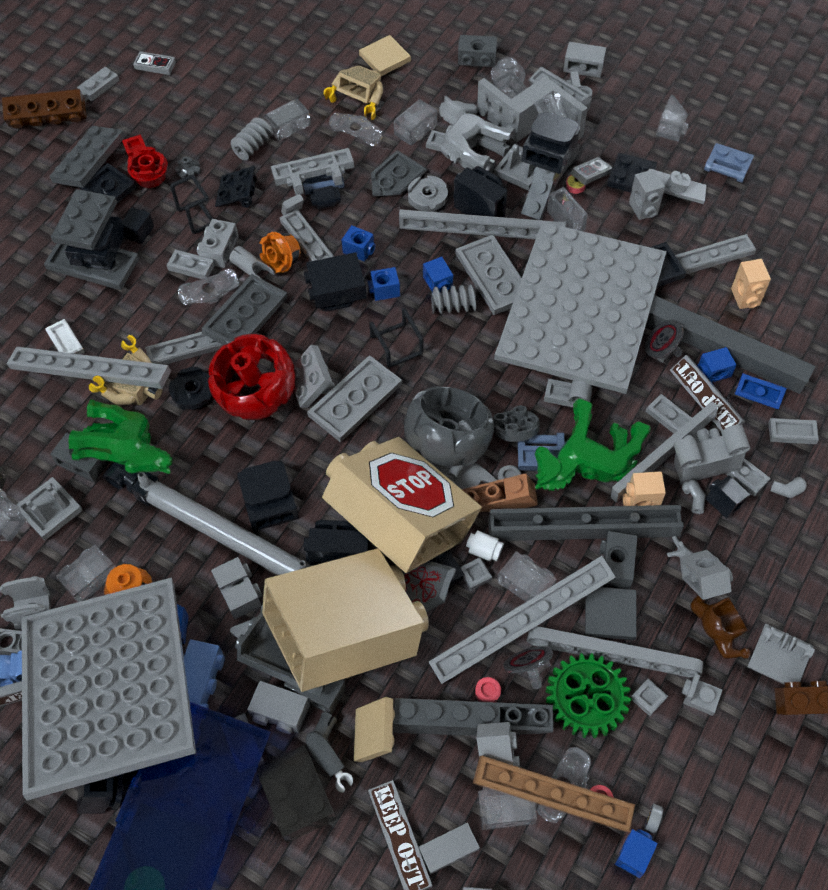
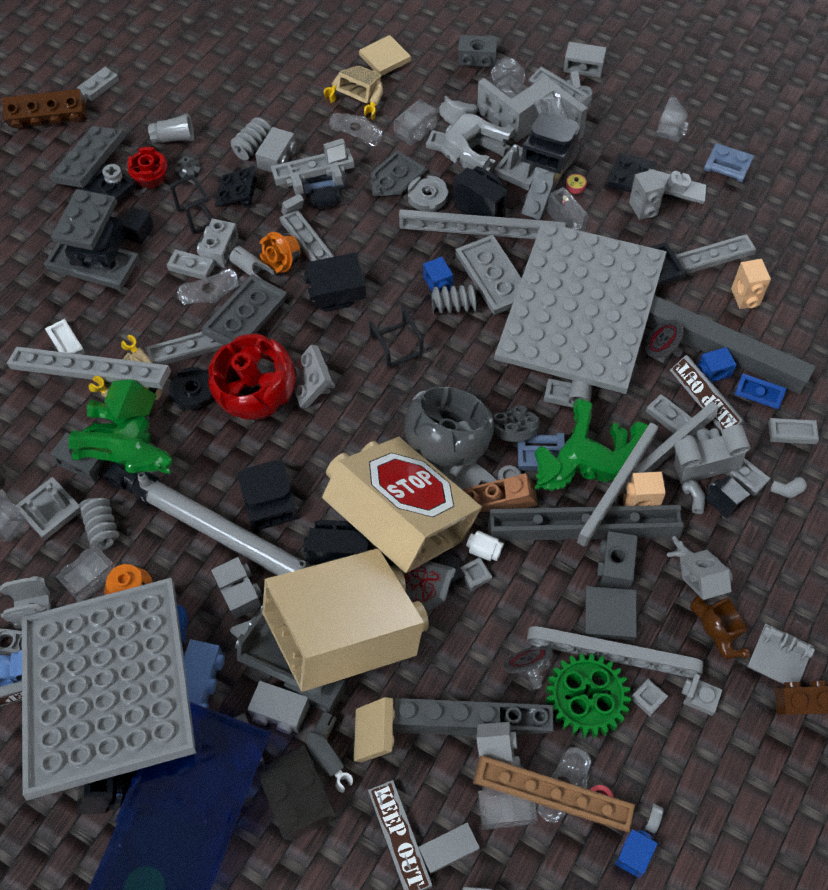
red plate [122,134,146,158] -> none
tile [133,51,176,75] -> none
clear brick [264,98,311,141] -> none
light grey plate [307,355,402,442] -> none
blue brick [341,225,376,262] -> none
blue brick [367,267,400,301] -> none
light grey plate [429,556,616,684] -> none
coral tile [475,677,501,703] -> none
clear brick [498,551,557,602] -> none
tile [571,157,613,185] -> none
none -> light grey piece [79,498,119,551]
none -> light grey bush [102,164,123,185]
none -> green slope [104,379,156,420]
none -> light grey plant [148,113,194,143]
none -> light grey brick [255,127,297,172]
none -> tile [323,138,347,164]
none -> light grey tile [577,422,658,547]

